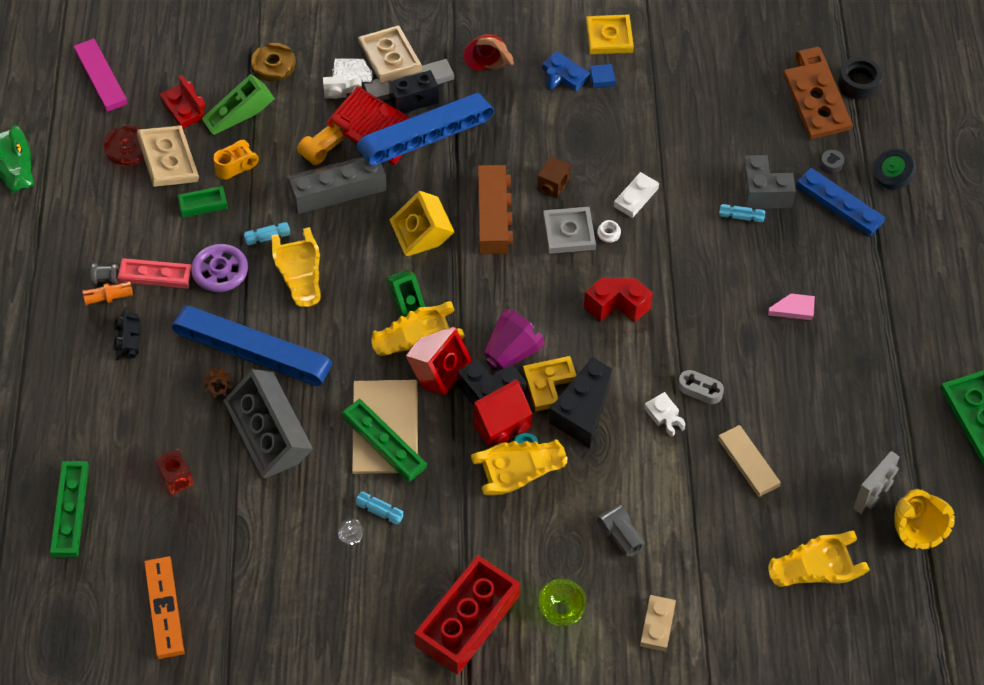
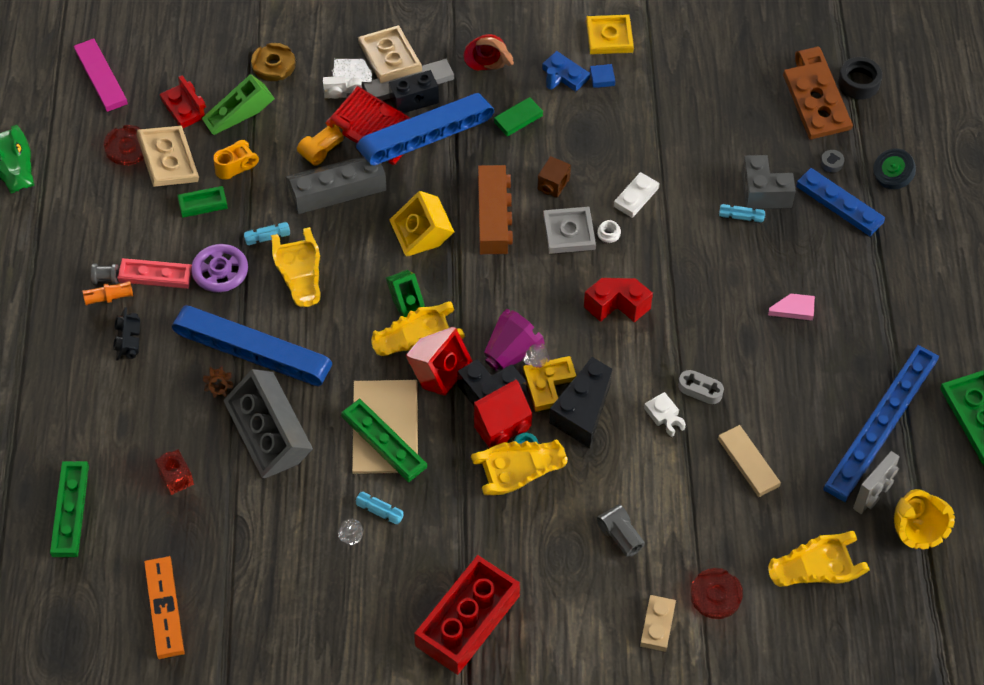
clear neon green piece [538,579,586,626] -> none
none -> green tile [494,97,543,137]
none -> clear plate [523,343,549,368]
none -> clear red tile [691,568,743,619]
none -> blue tile [823,345,939,502]

